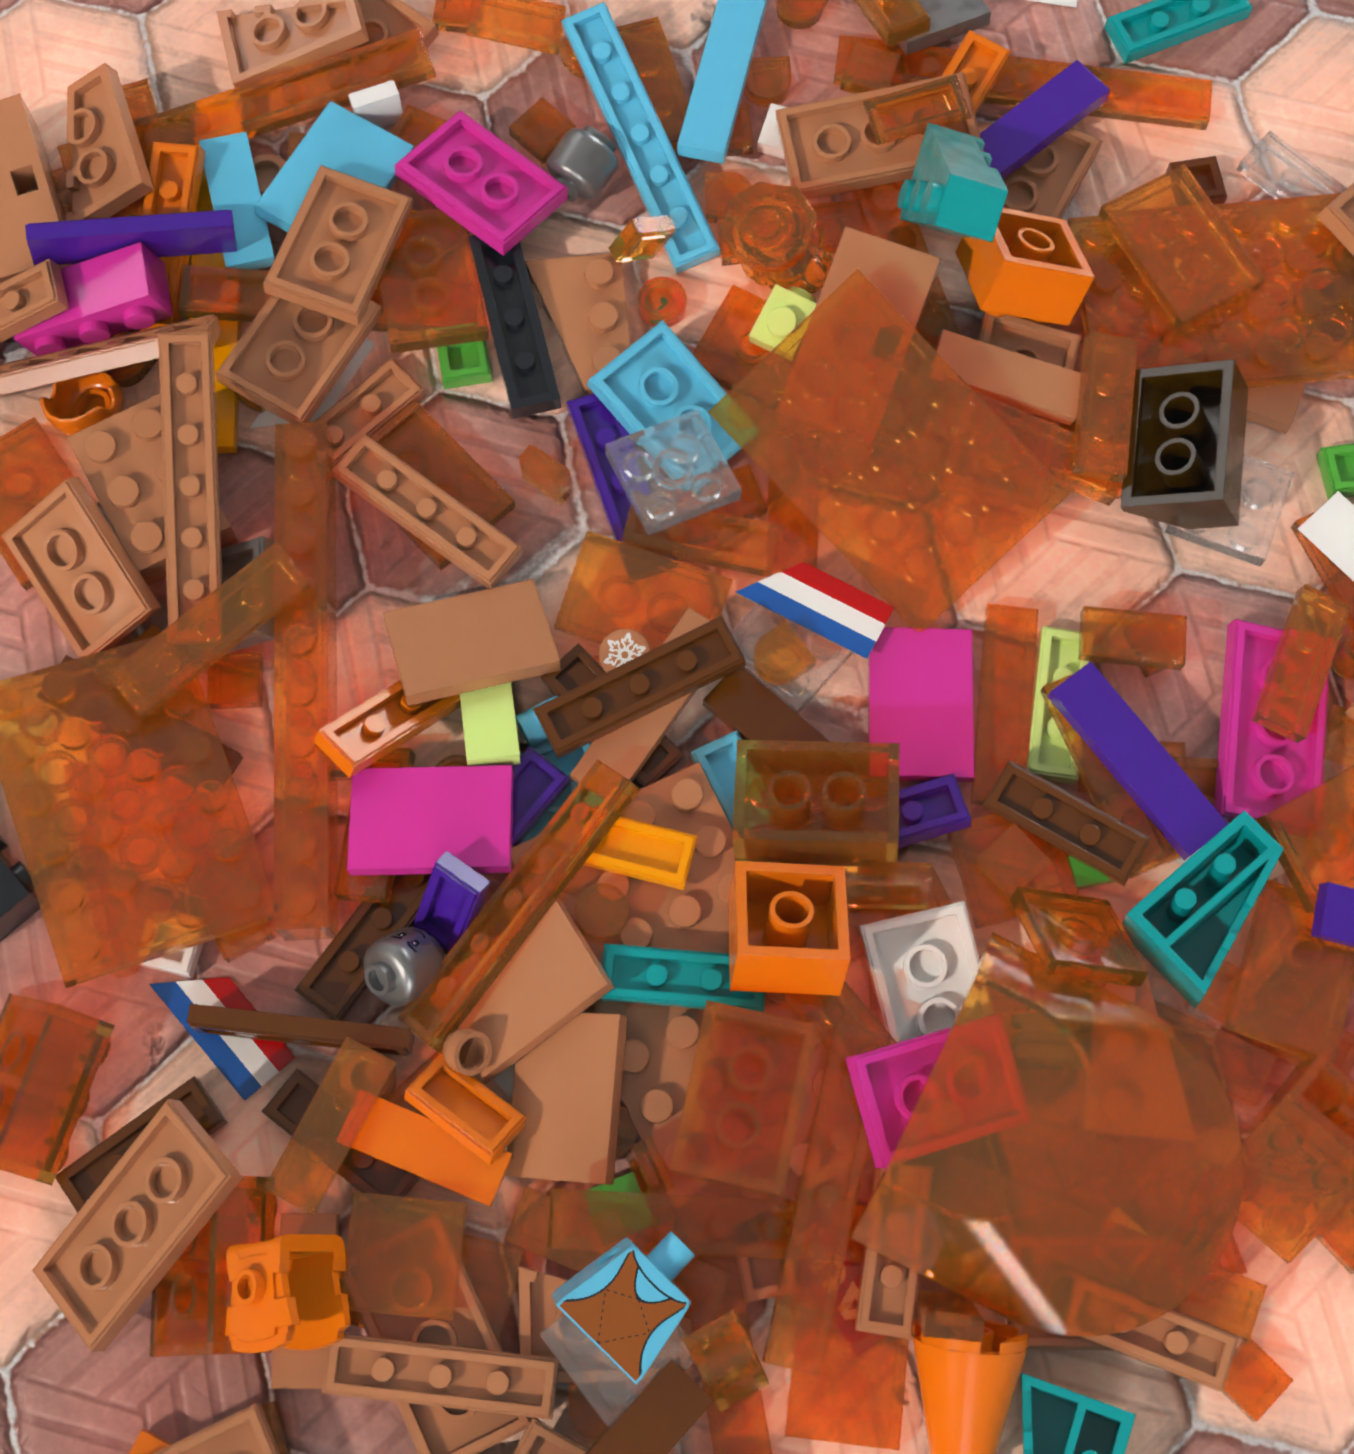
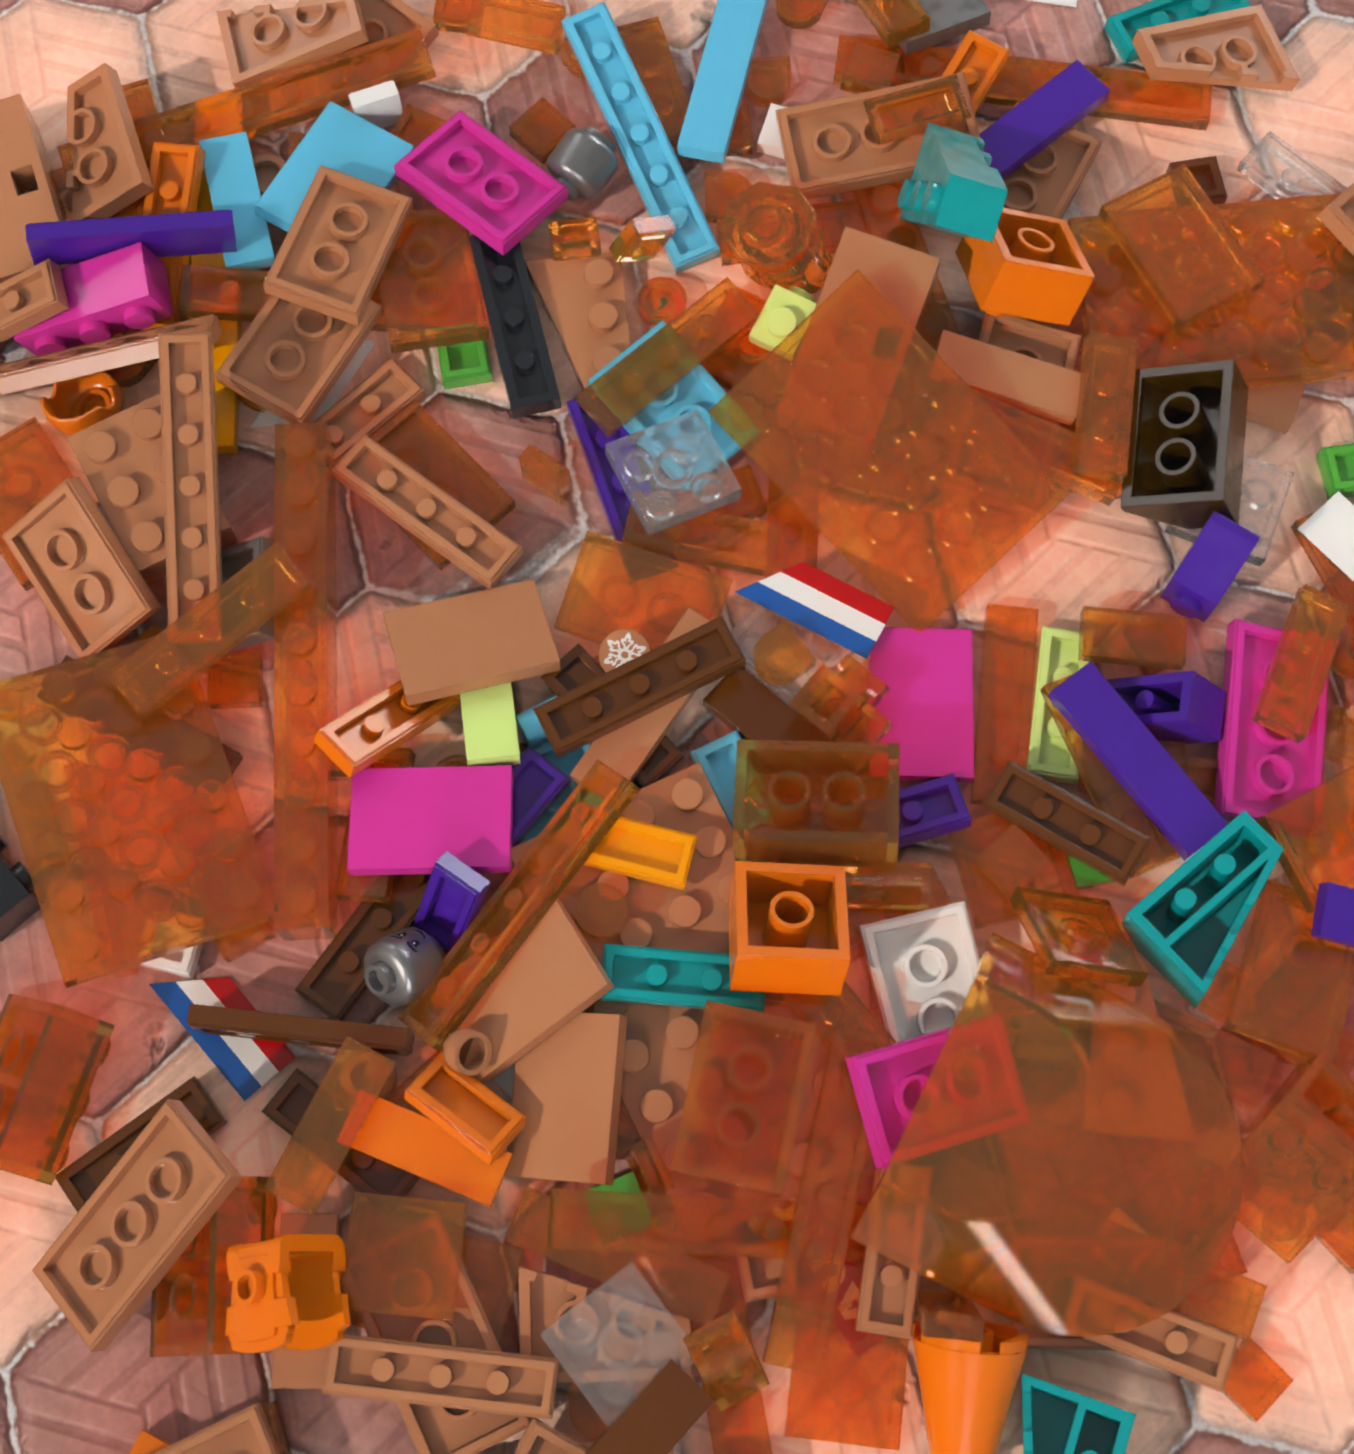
torso [551,1231,696,1385] -> none
none -> clear orange tile [548,217,601,261]
none -> clear orange tile [576,277,759,438]
none -> clear orange brick [789,654,893,765]
none -> dark purple slope [1107,671,1226,745]
none -> nougat wing [1132,4,1300,91]
none -> dark purple slope [1160,511,1260,622]

